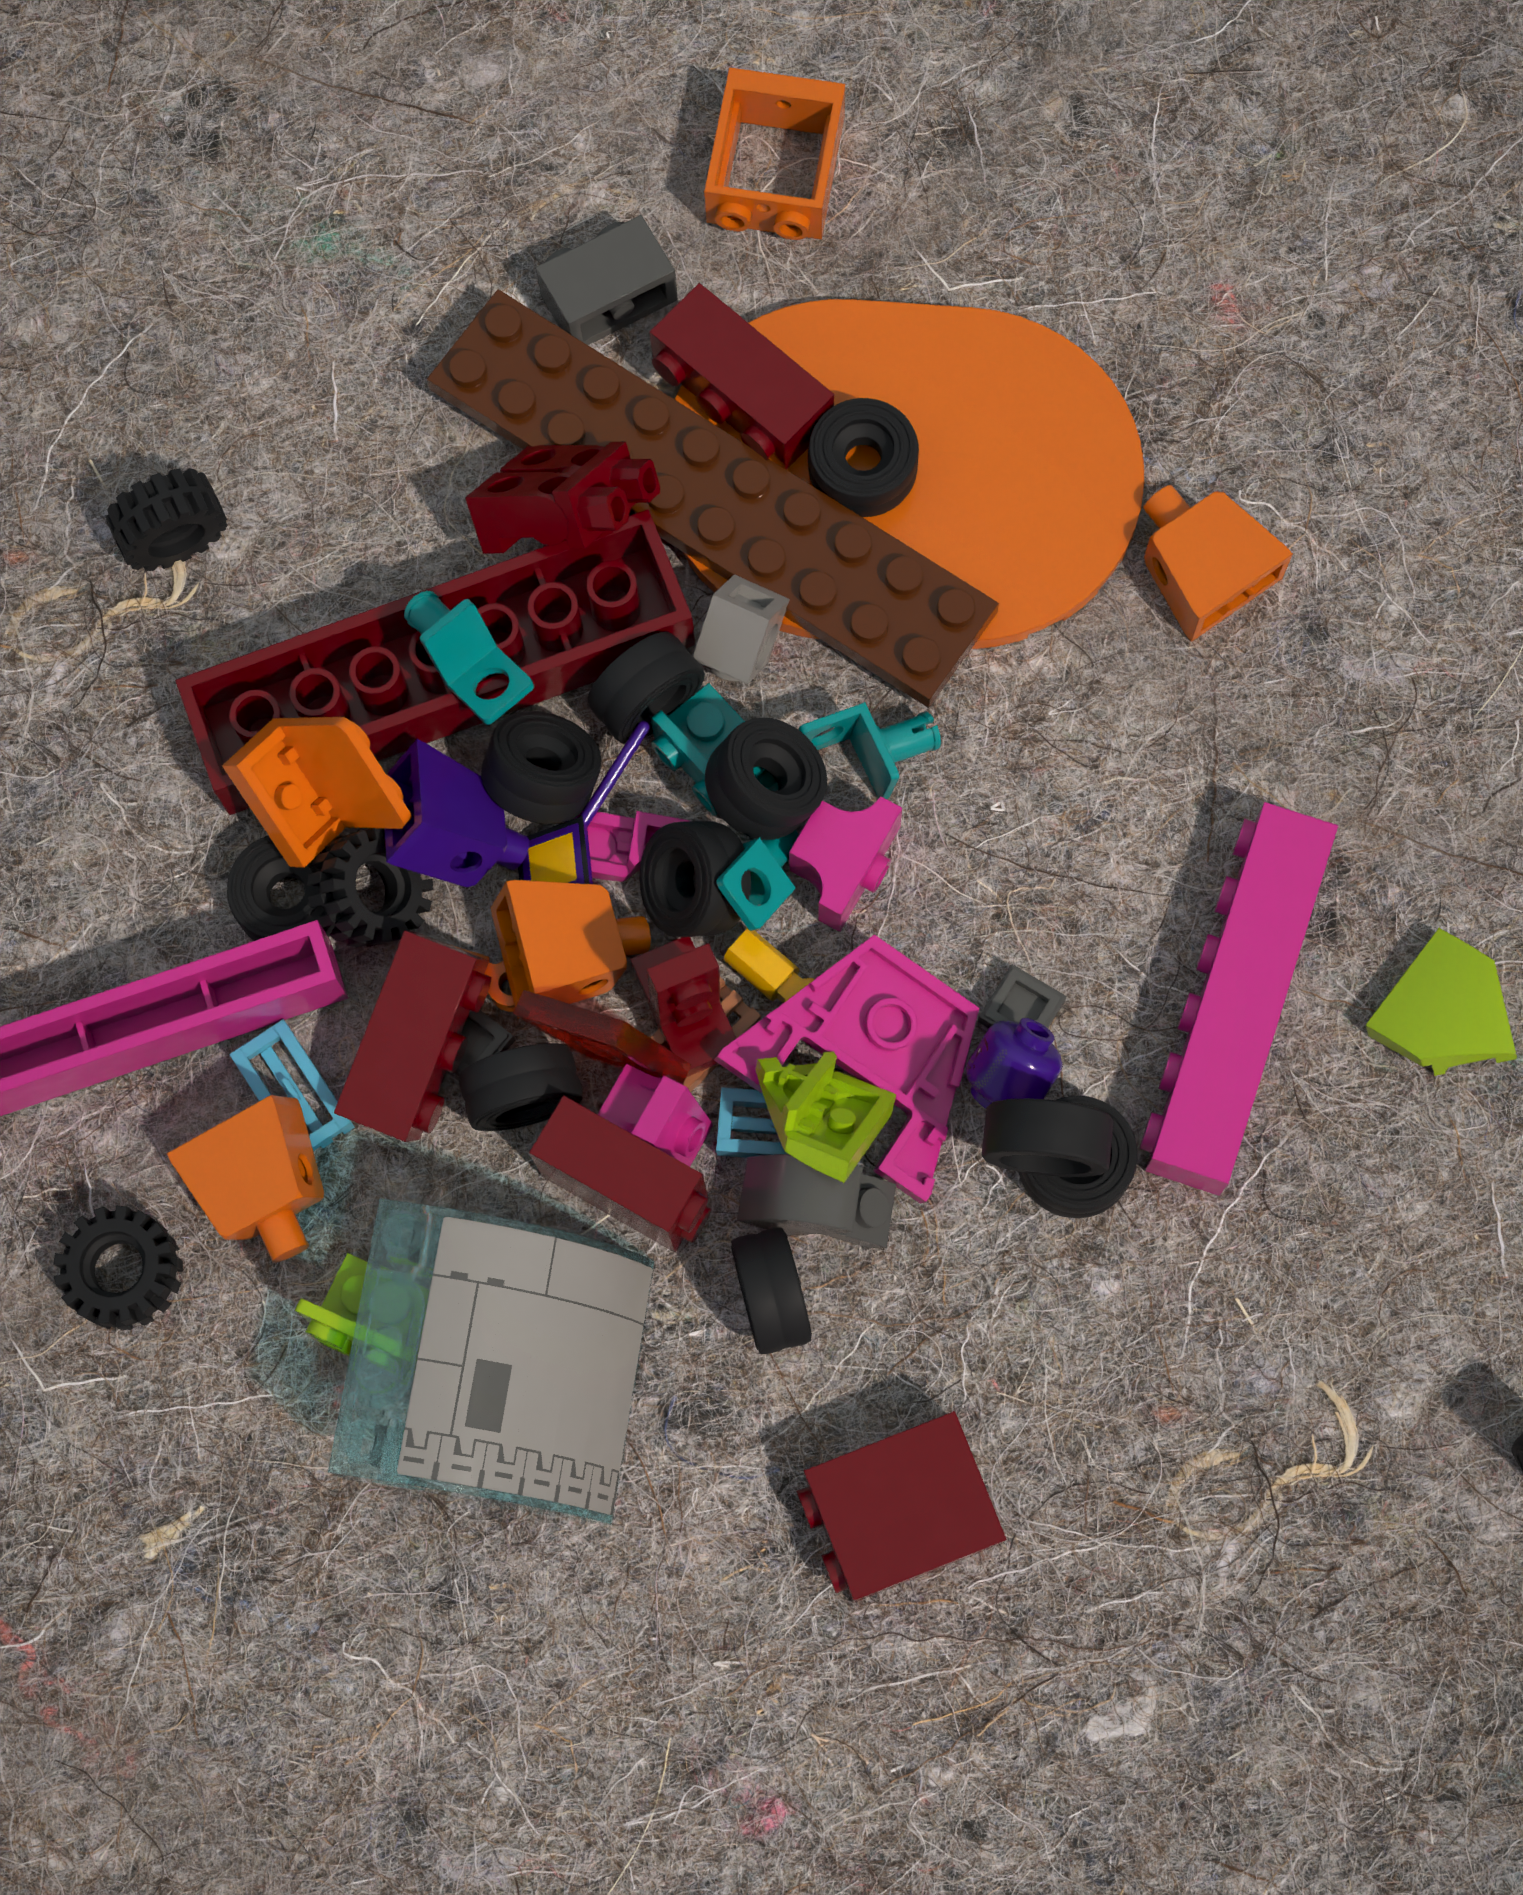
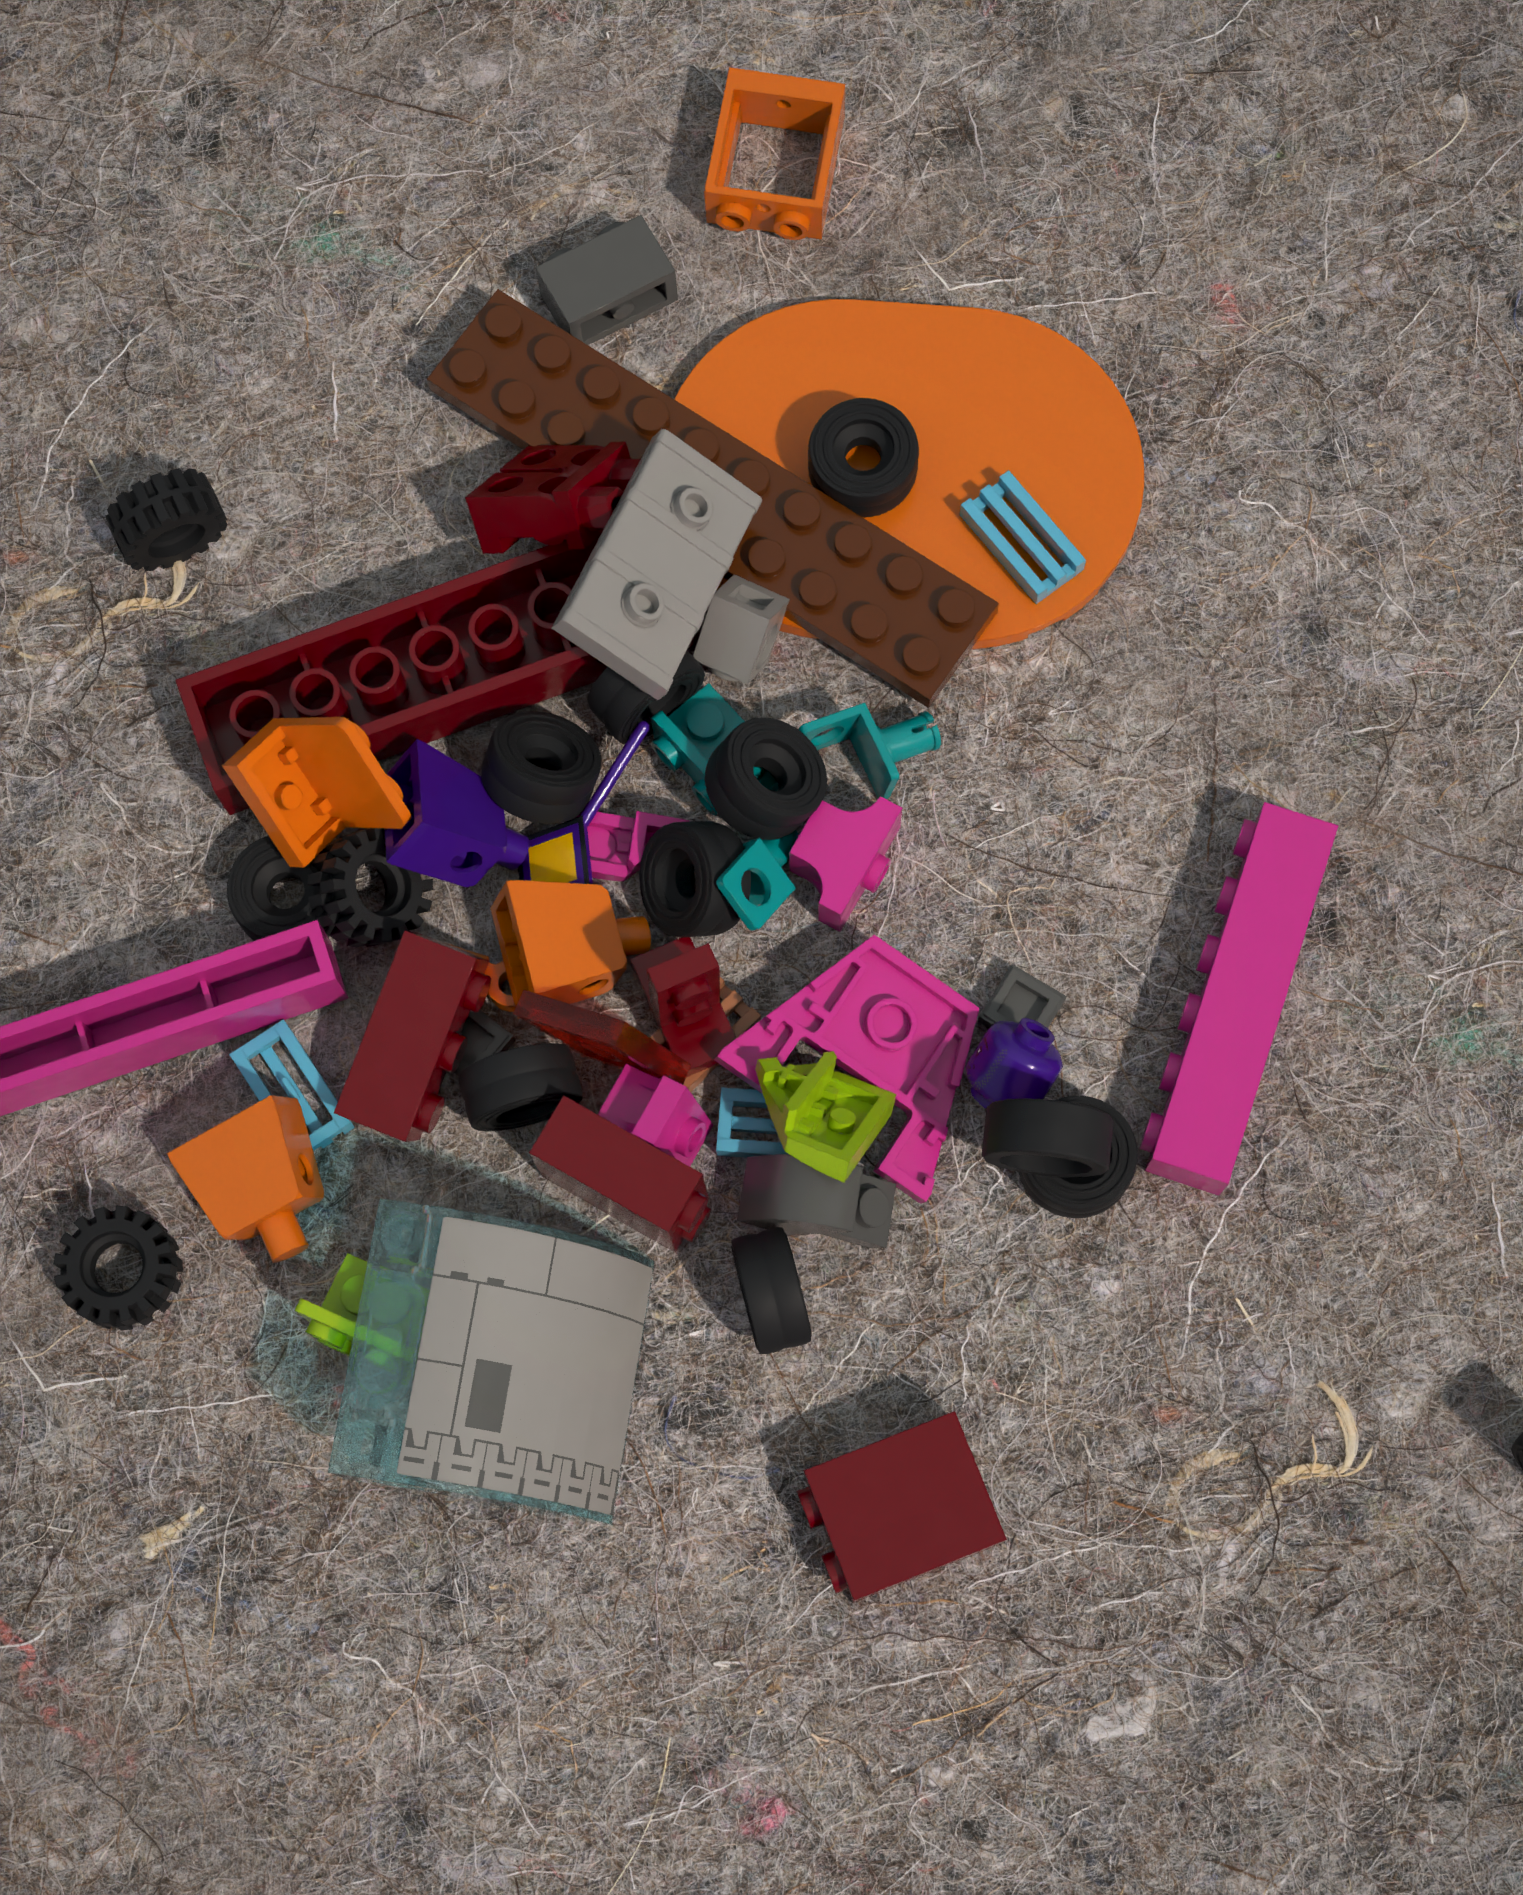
teal bracket [404,591,534,725] -> none
dark red brick [649,283,834,470] -> none
yellow bar [723,928,815,1003] -> none
orange torso [1143,485,1293,642] -> none
lime slope [1365,928,1517,1076] -> none
none -> light grey container [552,429,762,700]
none -> medium azure tile [959,470,1086,604]

